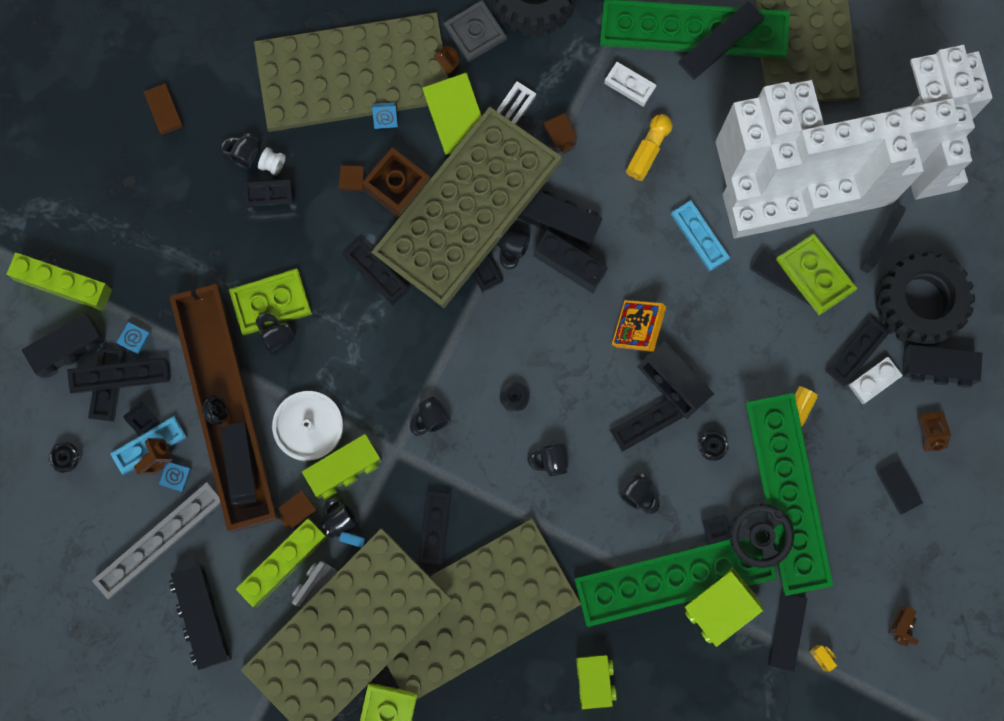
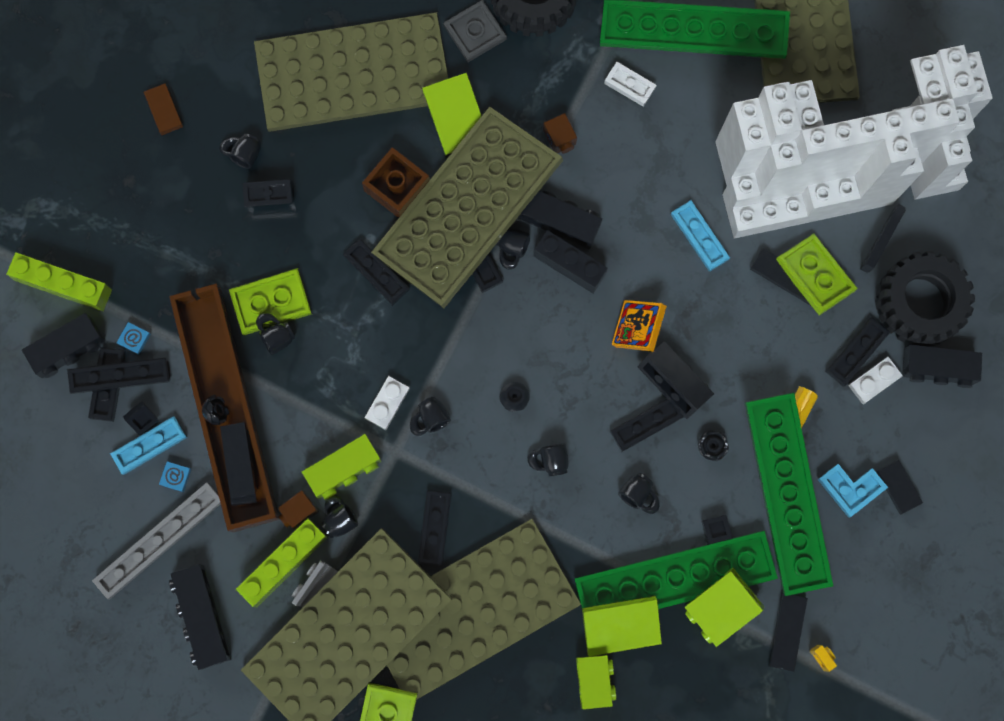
black plate [48,442,80,473] -> none
reddish brown bracket [134,438,173,475] -> none
white wheel [258,147,286,176] -> none
white piece [272,391,344,462] -> none
reddish brown tile [339,165,365,191] -> none
dark azure tile [339,532,368,548] -> none
dark azure tile [372,102,398,129] -> none
reddish brown tile [433,46,459,74] -> none
white tile [497,82,536,125] -> none
yellow piece [625,114,673,181] -> none
black tile [678,1,764,80] -> none
black wheel [729,503,794,568] -> none
reddish brown bracket [888,606,919,647] -> none
reddish brown bracket [918,411,951,451] -> none
none -> white plate [365,376,410,430]
none -> lime tile [582,596,662,657]
none -> medium azure plate [818,464,888,518]

